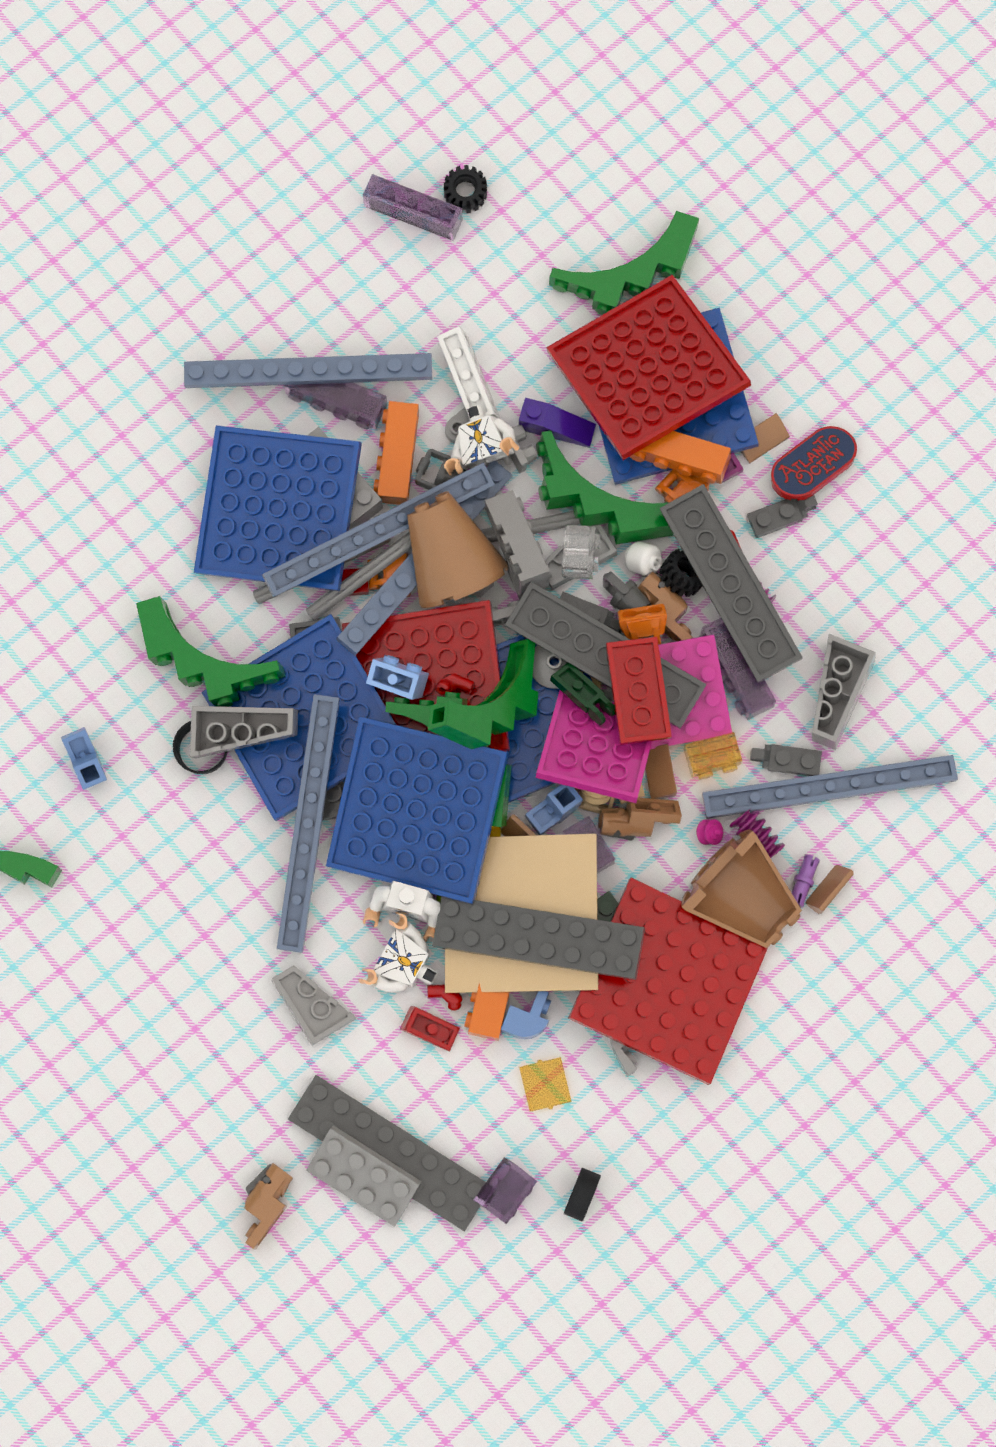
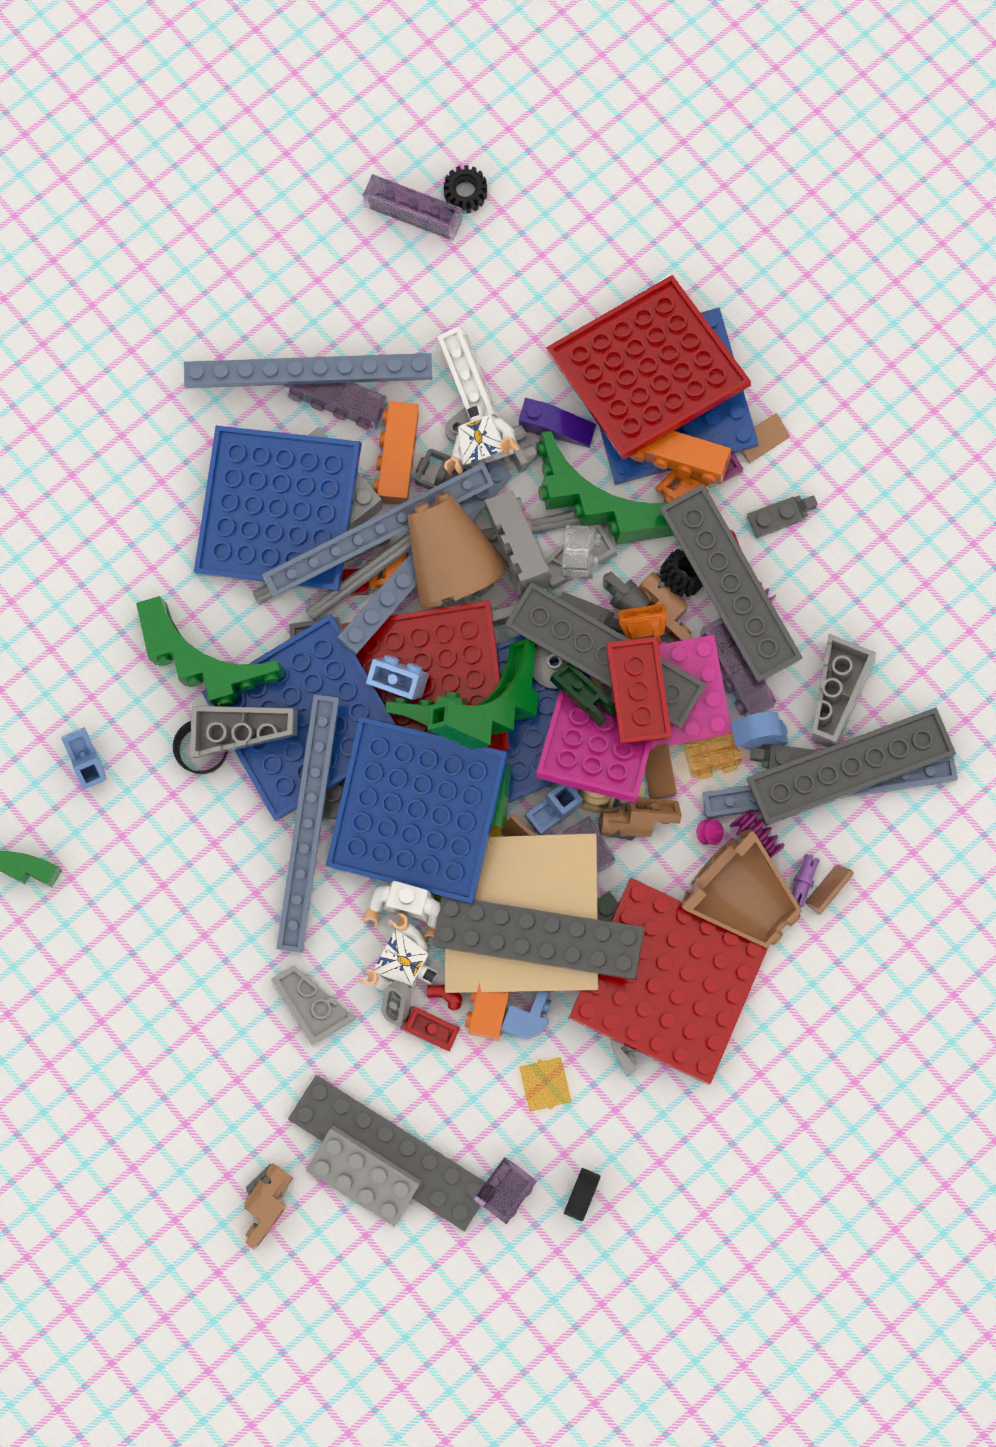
red arm [436,673,475,695] -> none
green arch [549,211,699,315] -> none
white head [624,541,662,577] -> none
tile [771,426,857,501] -> none
none -> light grey plate [381,981,411,1025]
none -> medium blue brick [730,712,789,750]
none -> dark grey plate [747,707,956,826]

